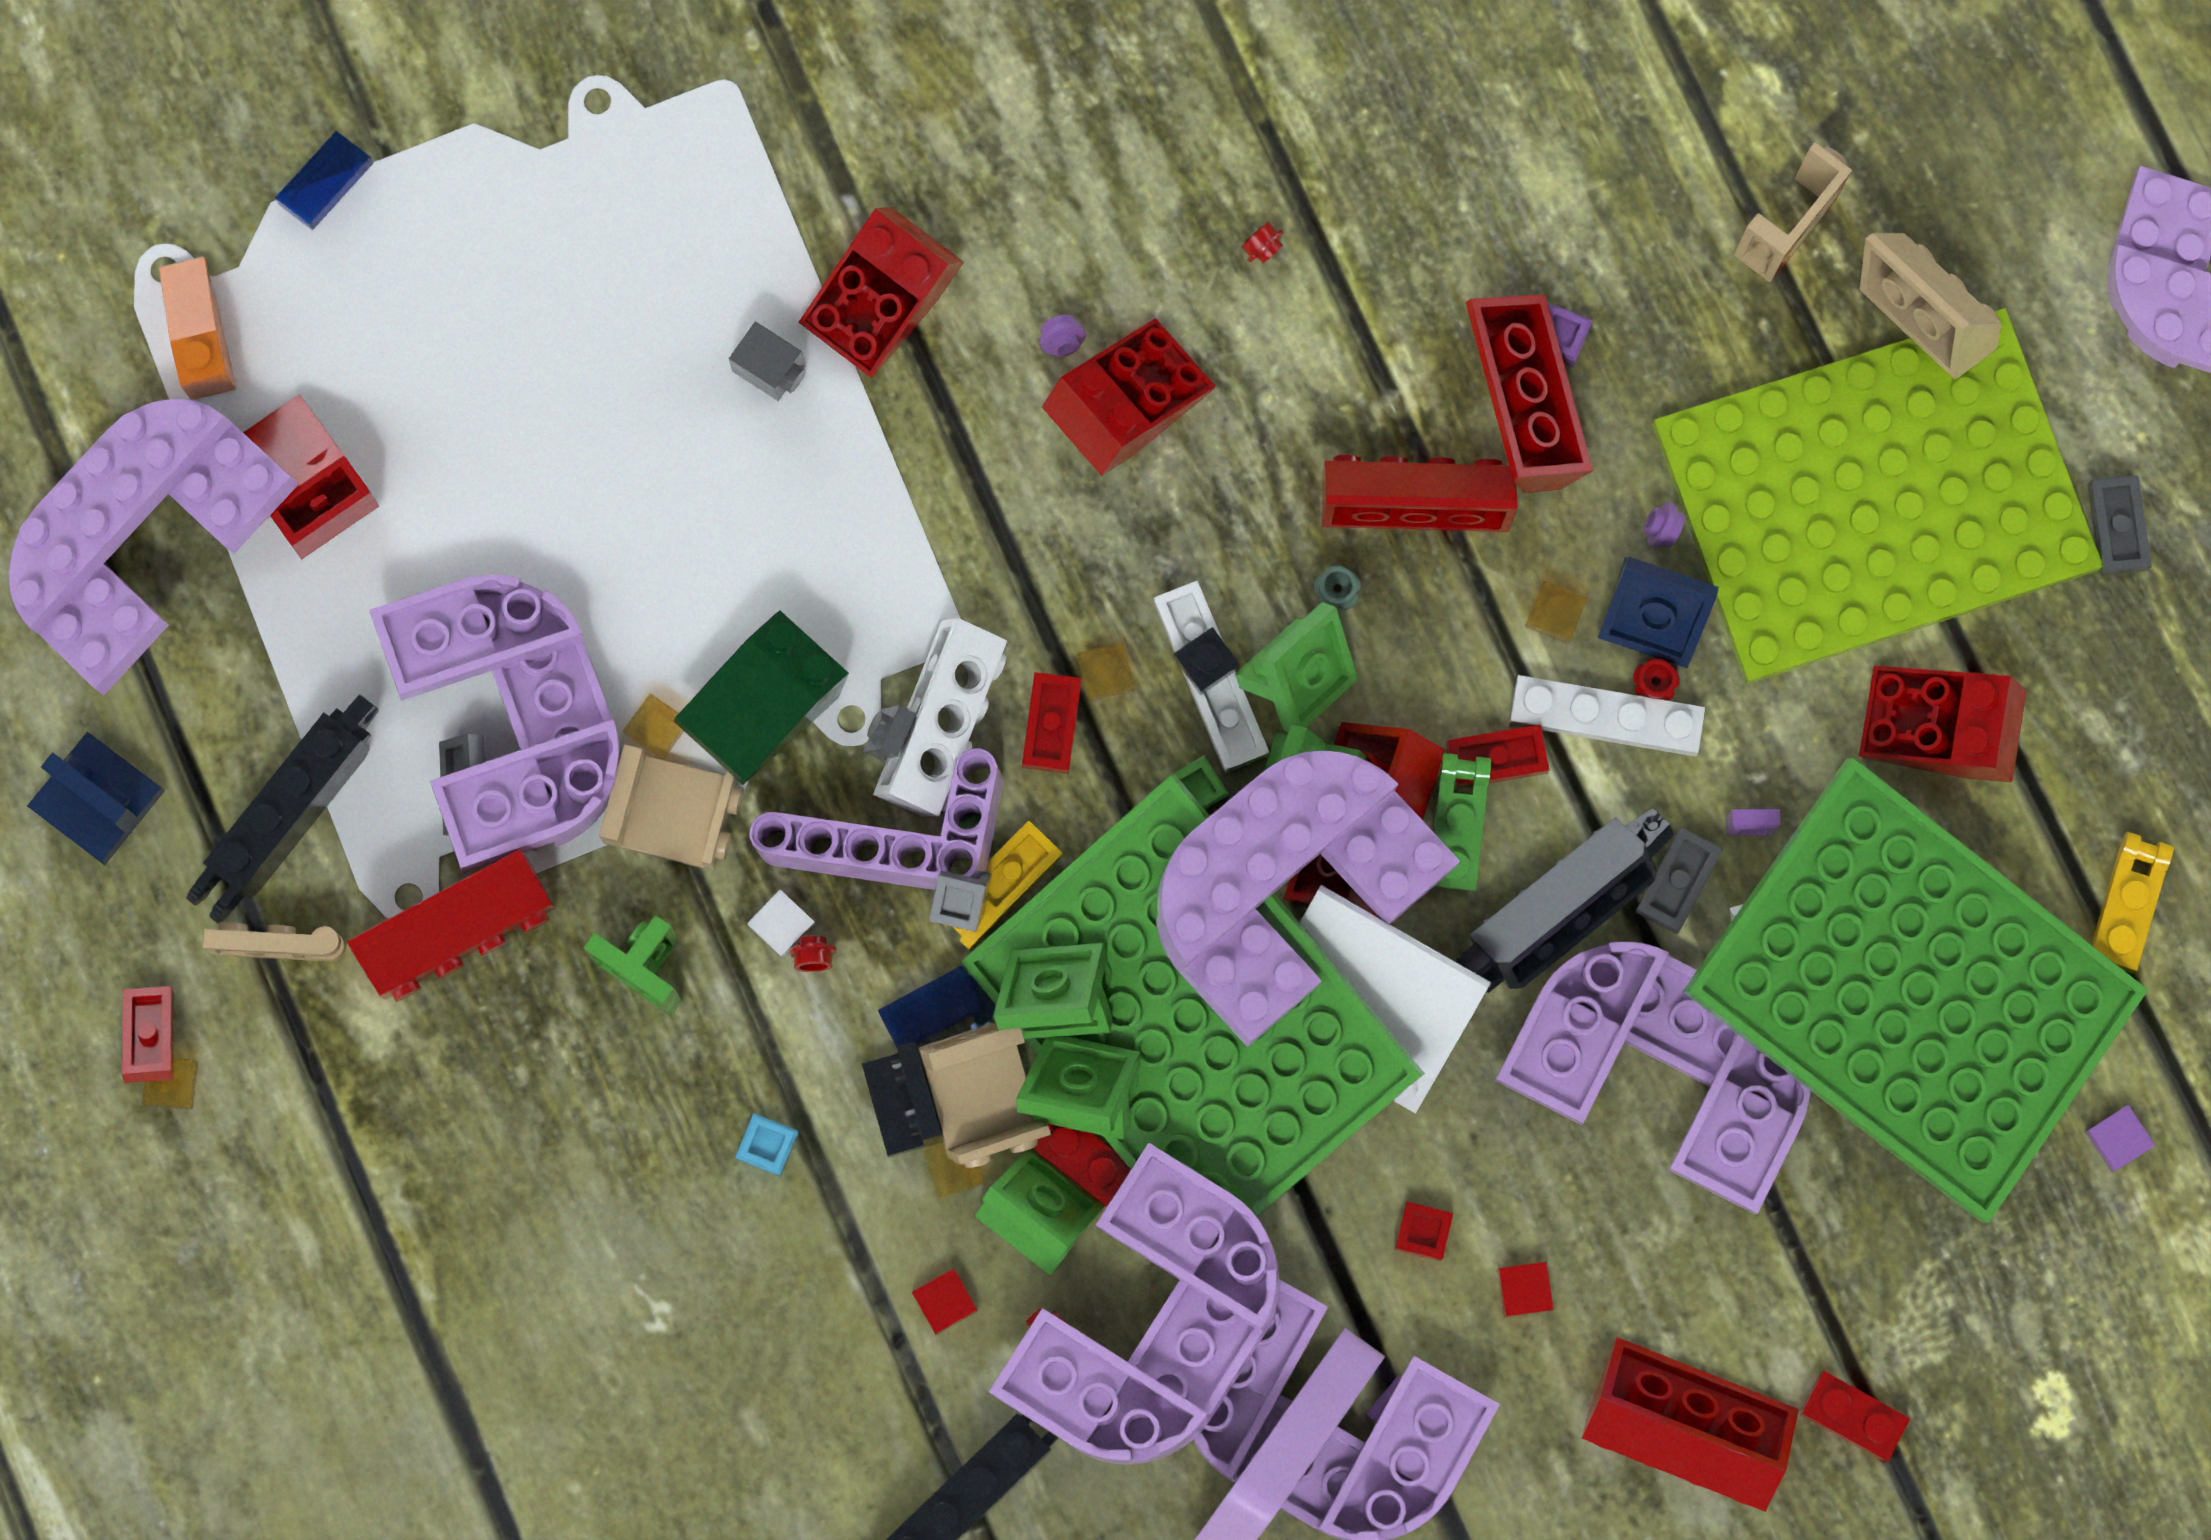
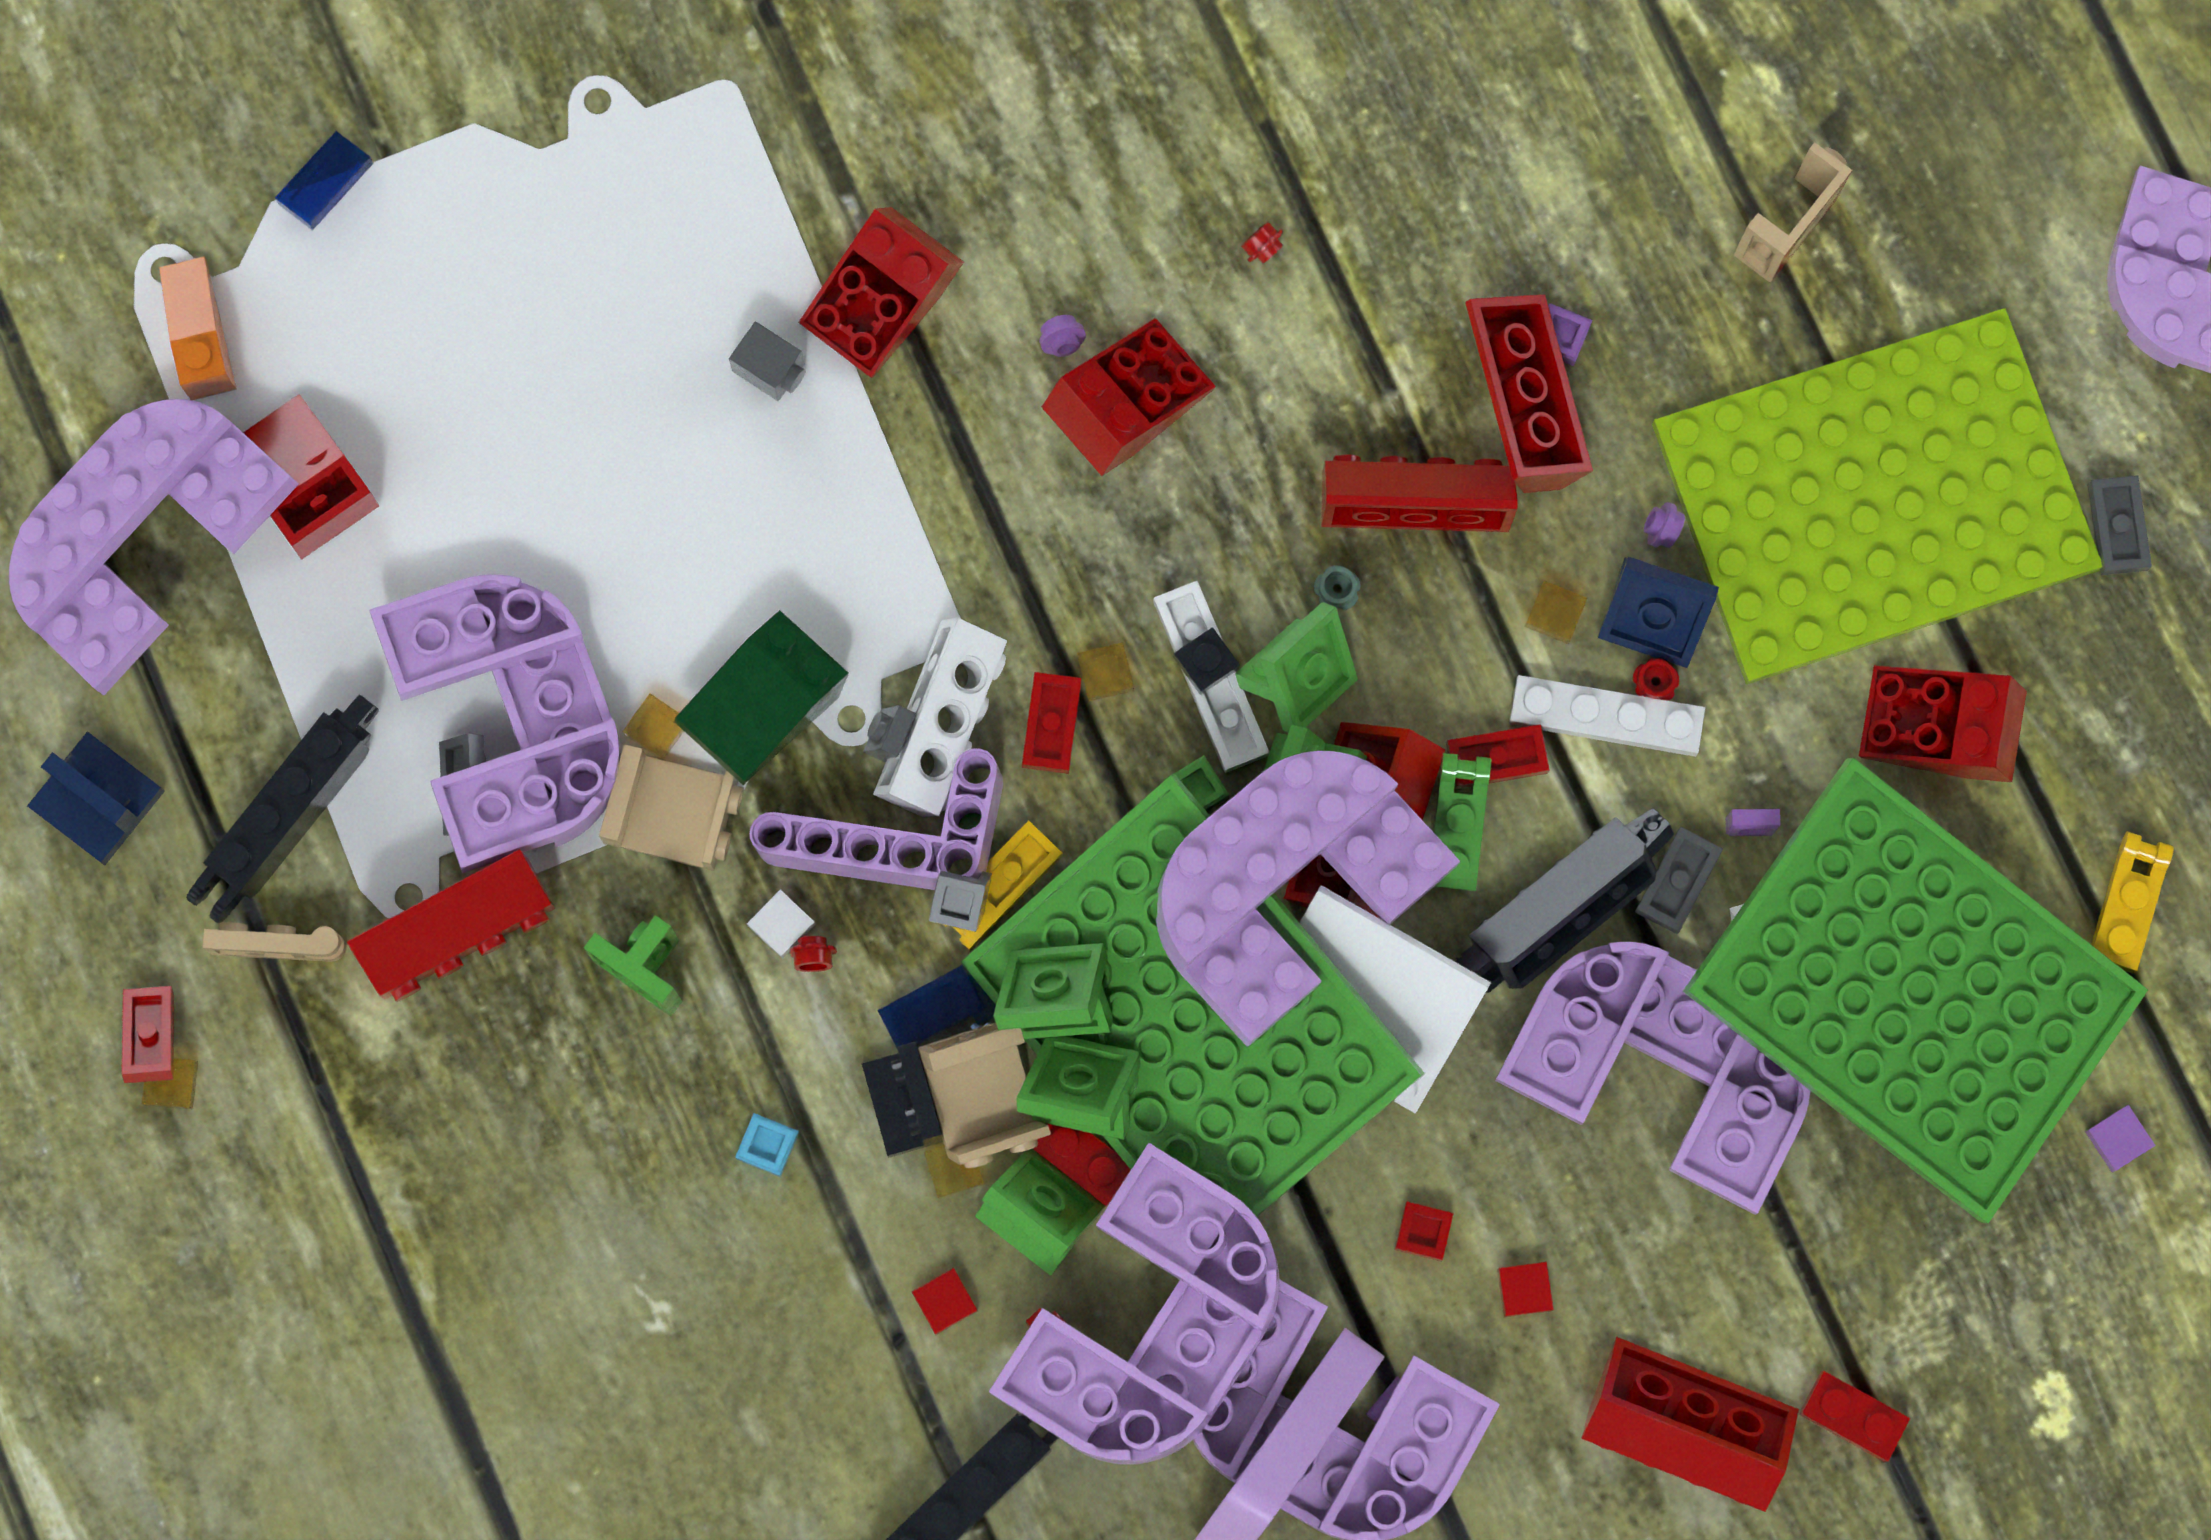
tan slope [1860,233,2001,380] -> none

